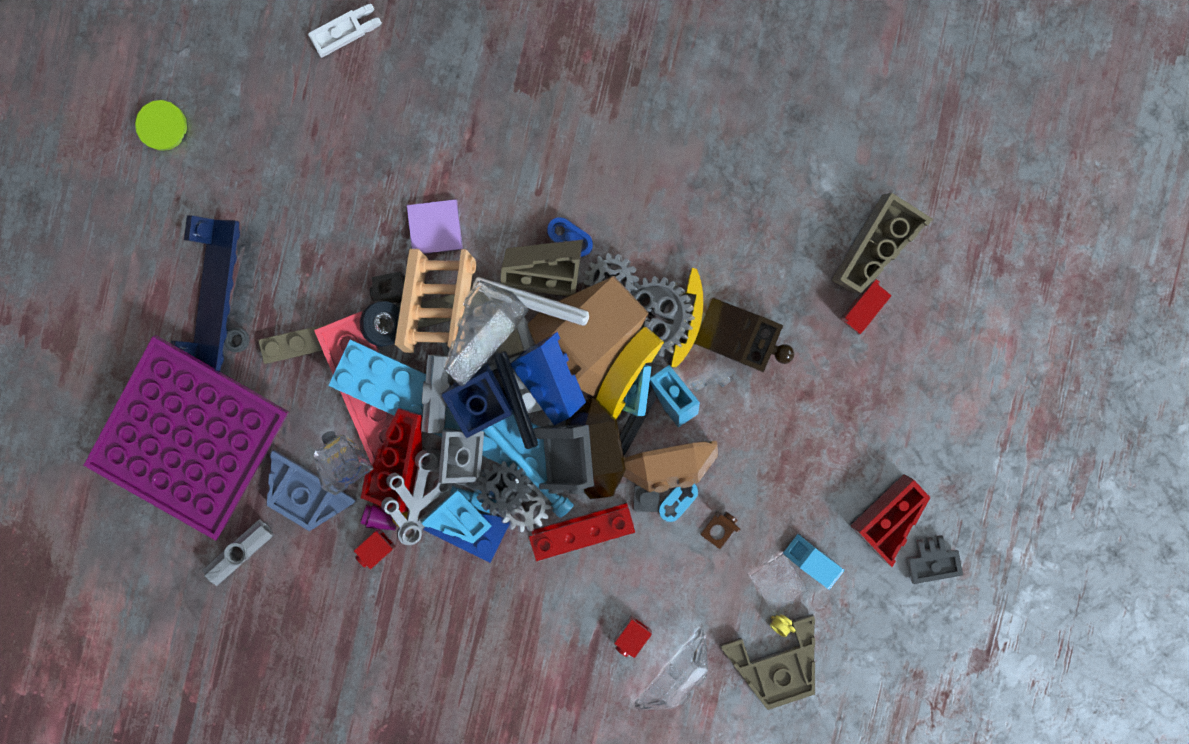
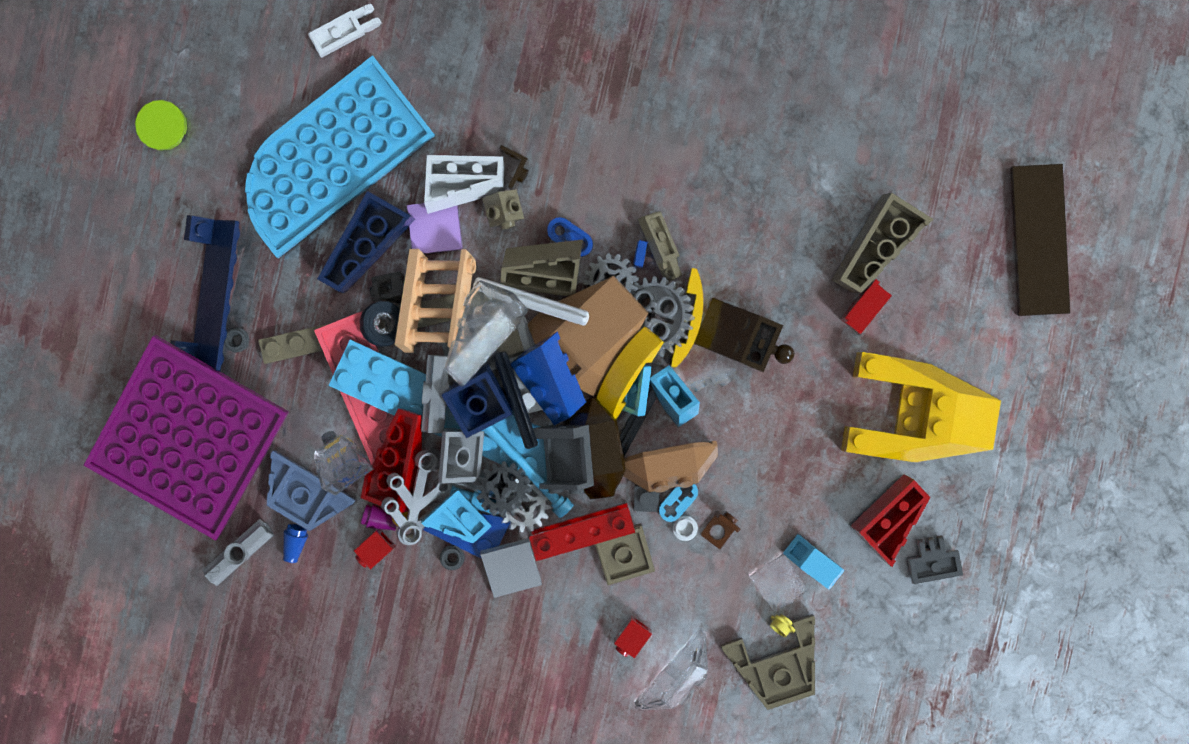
none -> medium azure plate [245,55,435,258]
none -> blue cone [283,524,309,563]
none -> dark blue wedge [317,191,415,294]
none -> white wedge [424,155,505,214]
none -> dark grey plate [440,545,465,570]
none -> light grey tile [480,538,542,598]
none -> dark tan brick [482,189,524,230]
none -> dark brown bracket [499,145,529,190]
none -> dark tan tile [595,523,655,585]
none -> blue tile [633,240,648,268]
none -> dark tan hinge [638,211,682,281]
none -> white plate [673,516,698,541]
none -> yellow wedge [841,352,1001,462]
none -> dark brown tile [1010,164,1070,316]

